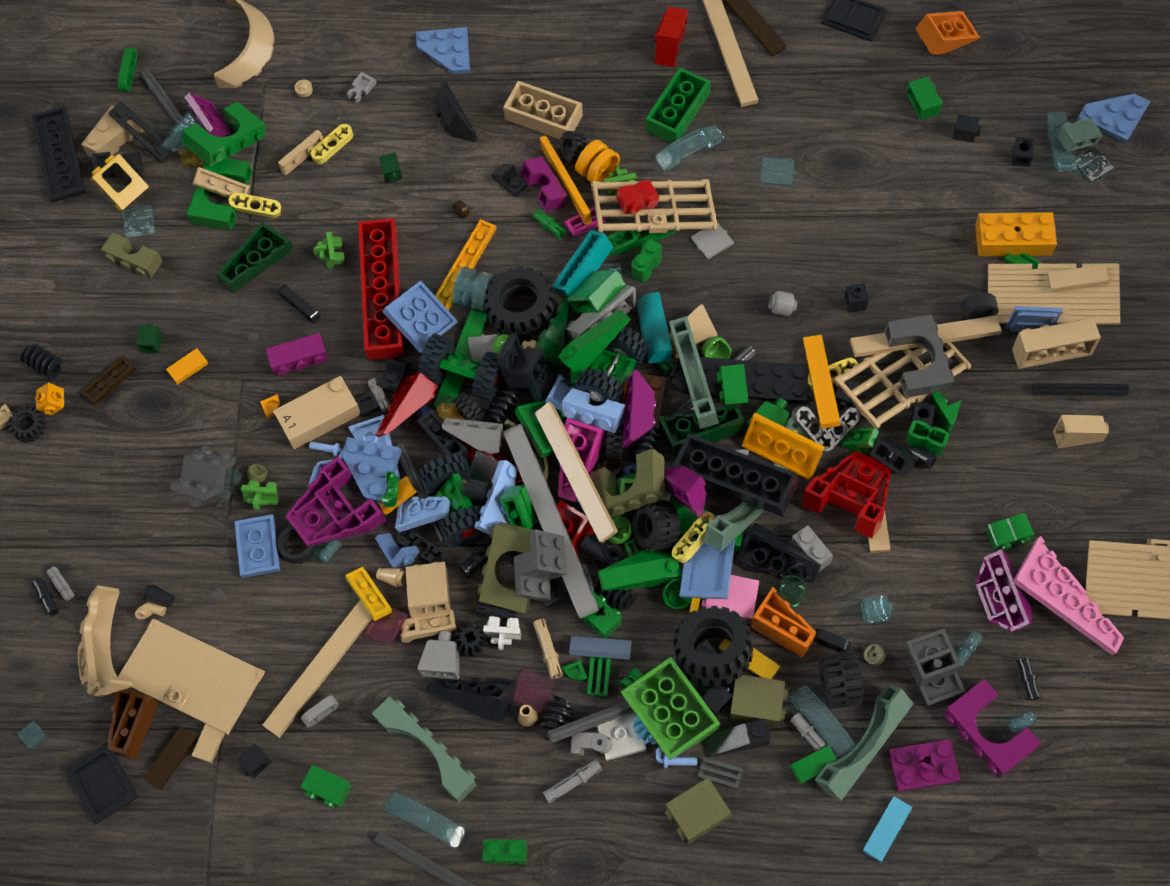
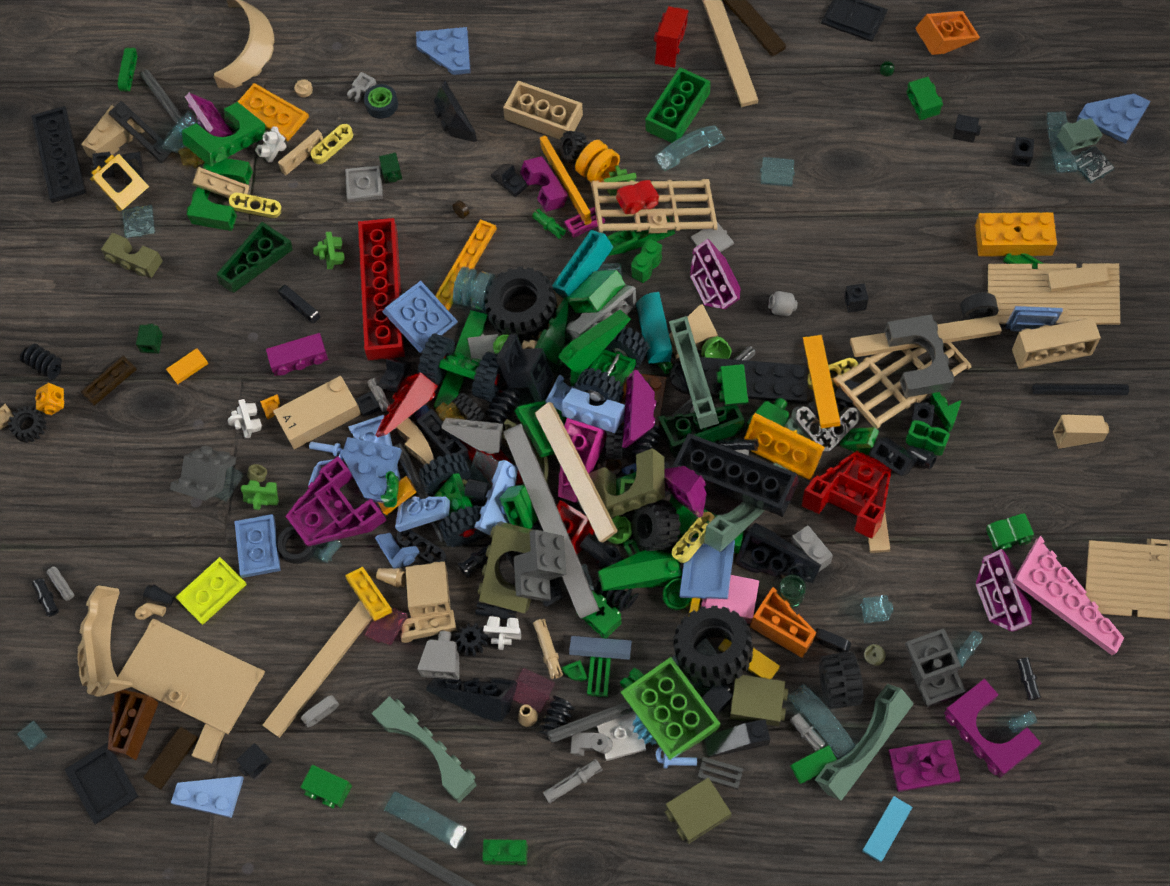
none -> light blue wing [171,776,244,818]
none -> neon yellow tile [176,557,247,625]
none -> white hips [228,399,261,438]
none -> light orange tile [237,83,309,141]
none -> white hips [255,127,286,162]
none -> light grey tile [345,165,383,202]
none -> wheel [364,84,398,119]
none -> tan slope [396,418,434,465]
none -> magenta wedge [690,239,741,309]
none -> black pin [719,438,759,451]
none -> dark green hinge [880,61,894,77]

